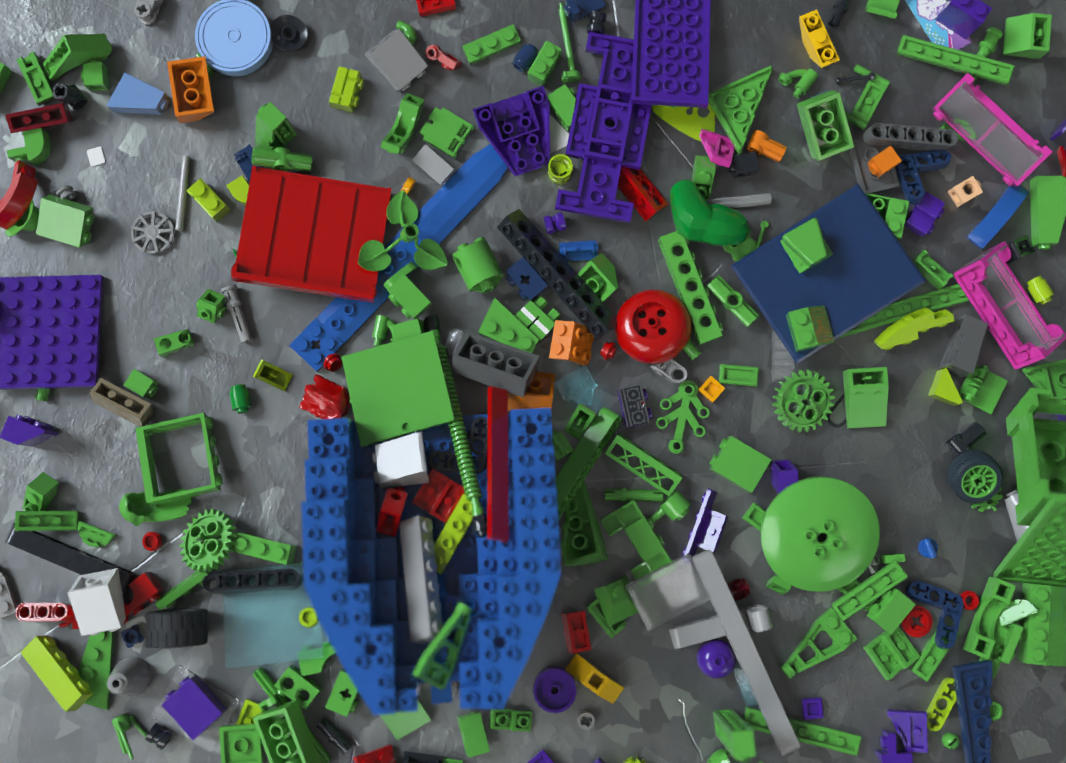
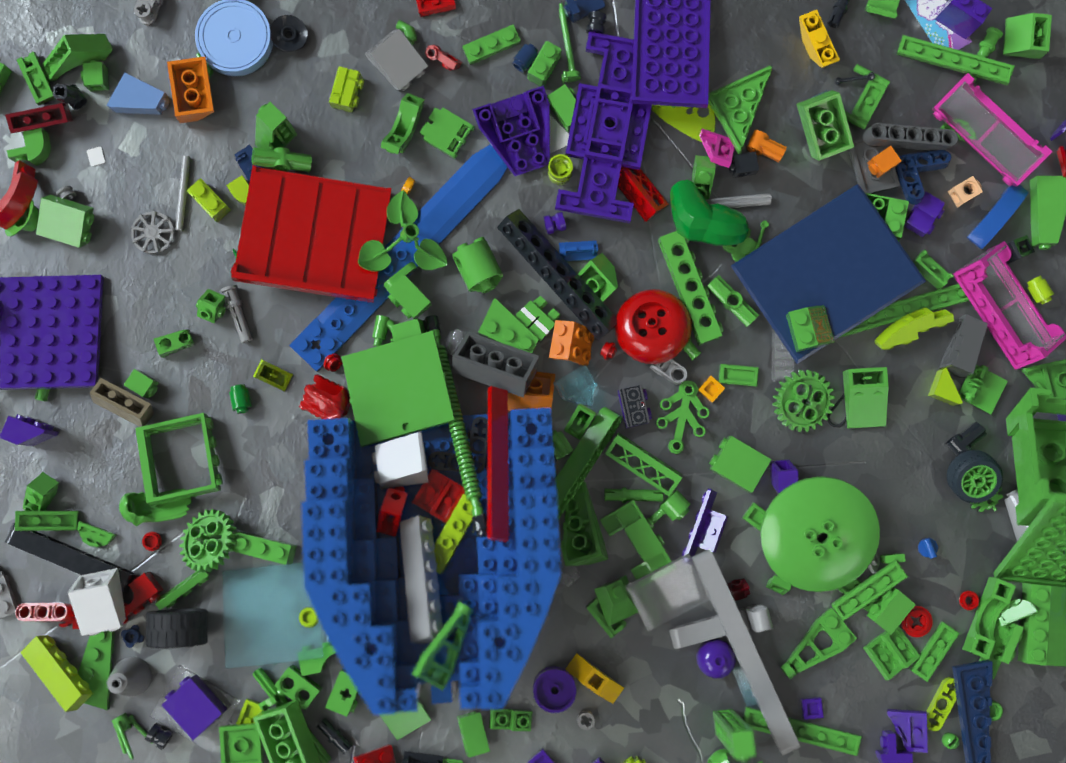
black beam [202,569,302,594] -> none
light grey hinge [413,144,457,185] -> none
dark blue brick [505,257,548,302] -> none
red hinge [561,610,591,653] -> none
bright green plant [778,69,819,99] -> none
bright green piece [780,217,833,273] -> none
dark blue beam [906,580,964,650] -> none

